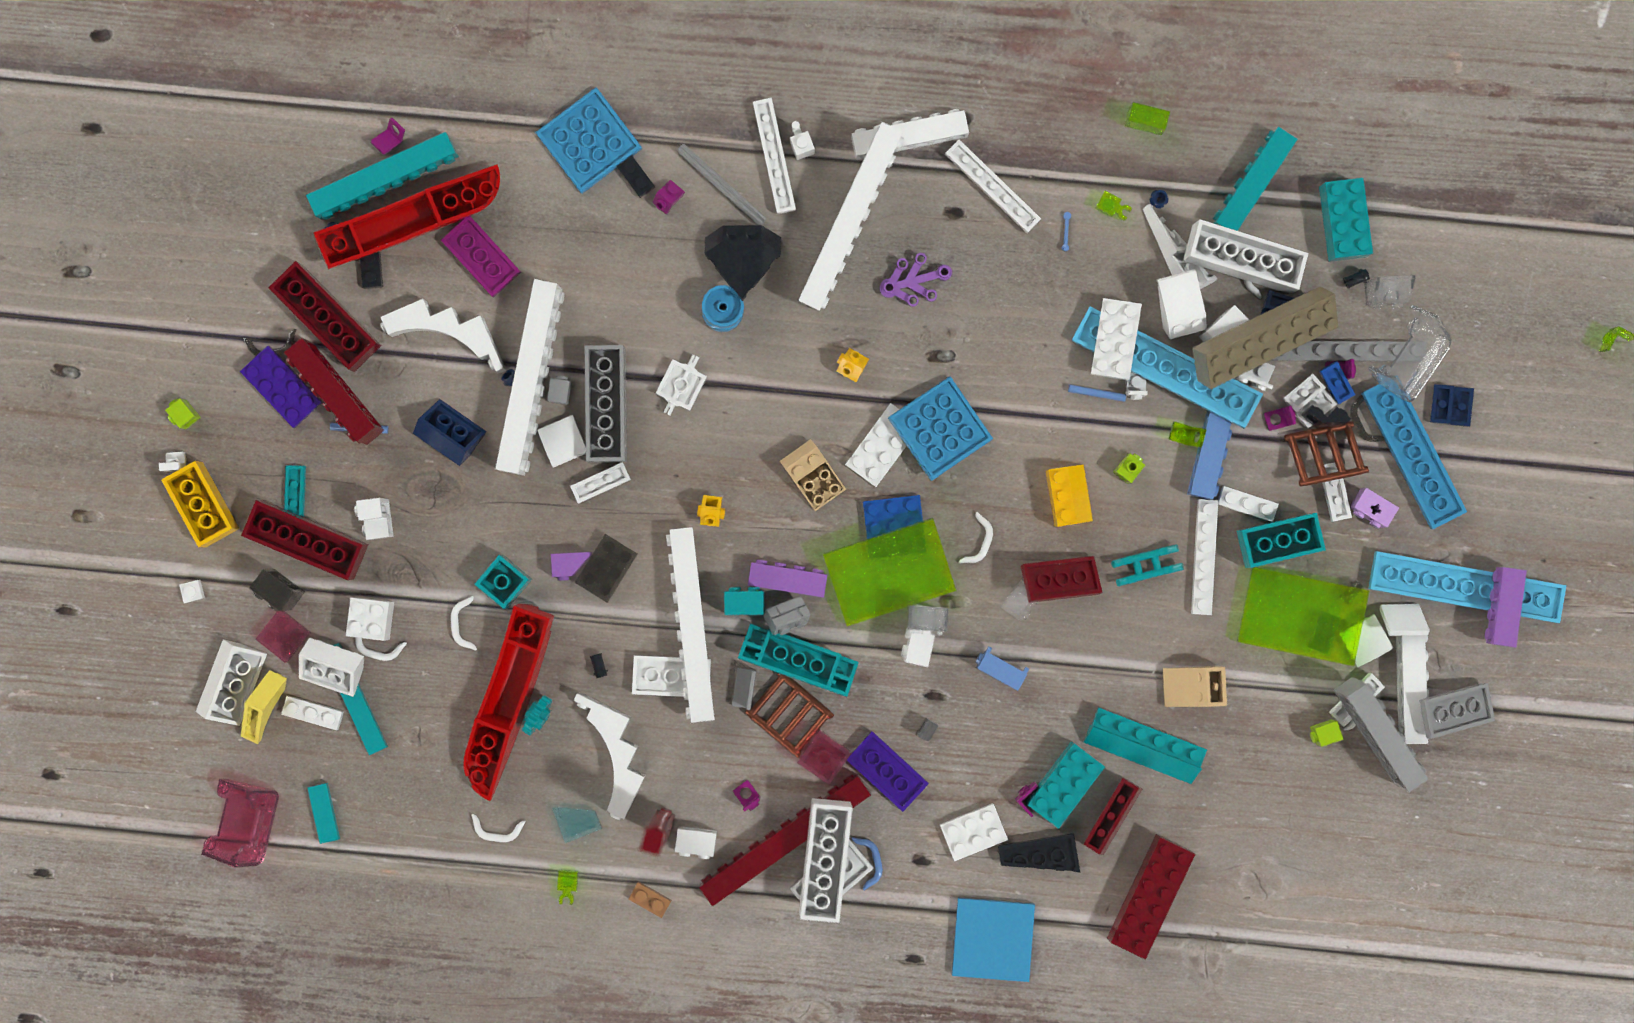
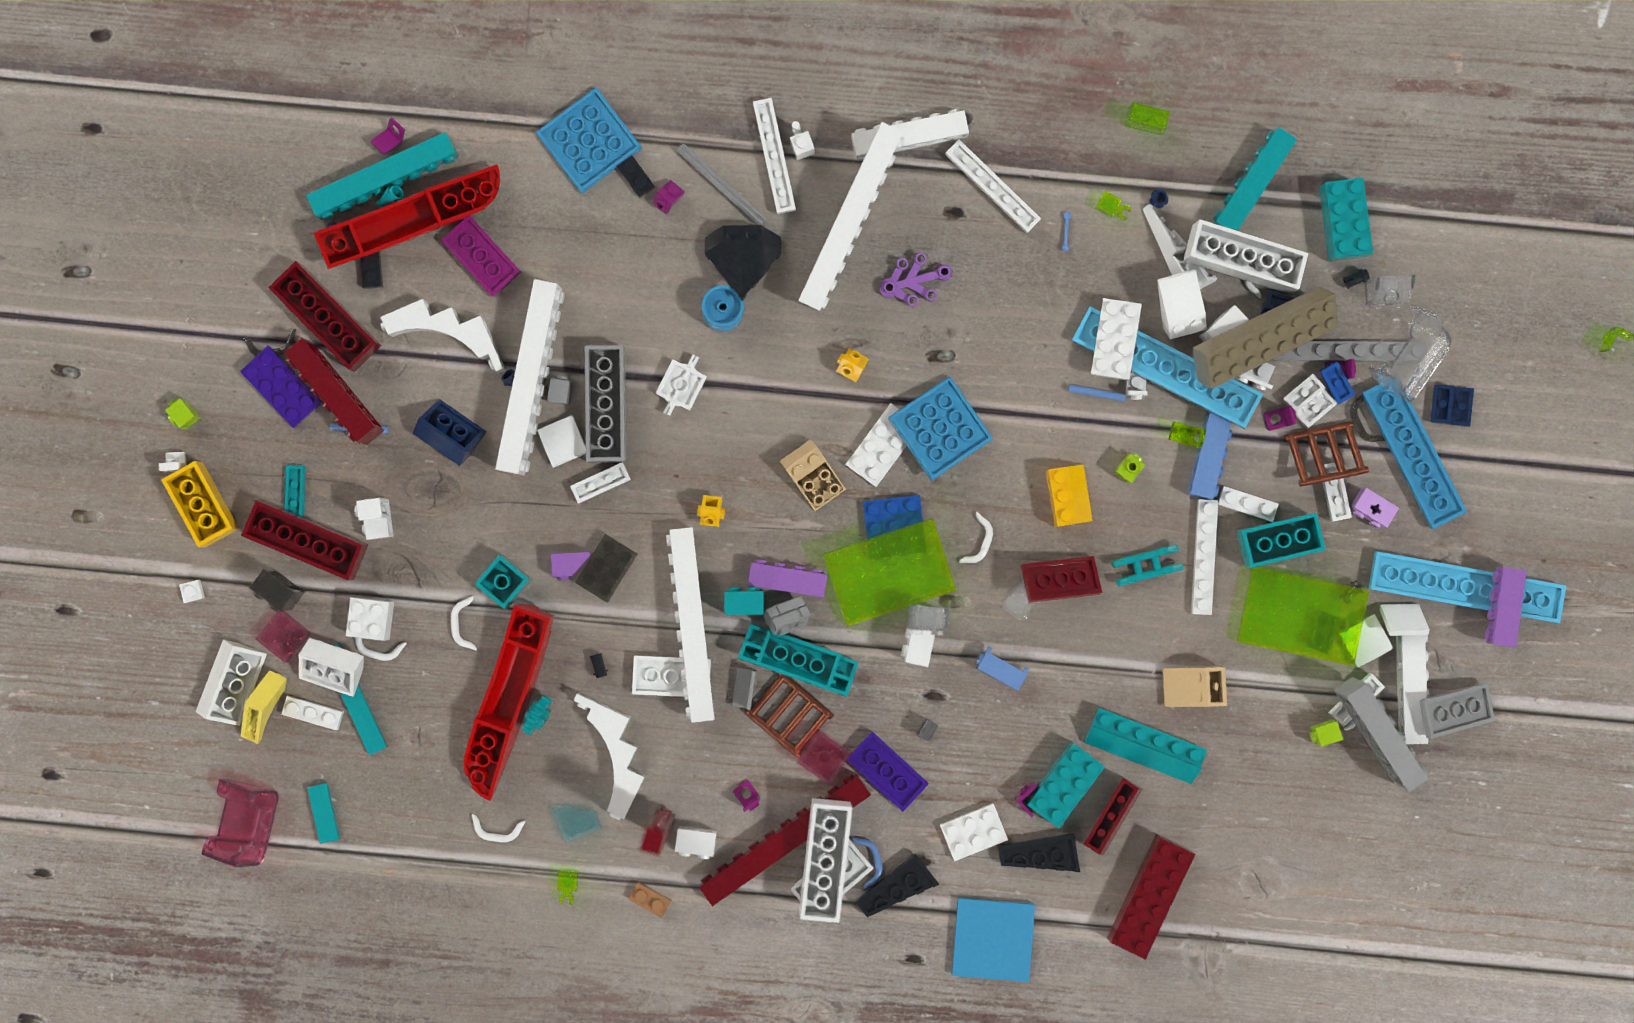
black slope [1302,405,1352,428] -> none
none -> teal cone [377,185,404,208]
none -> black wing [855,853,940,917]

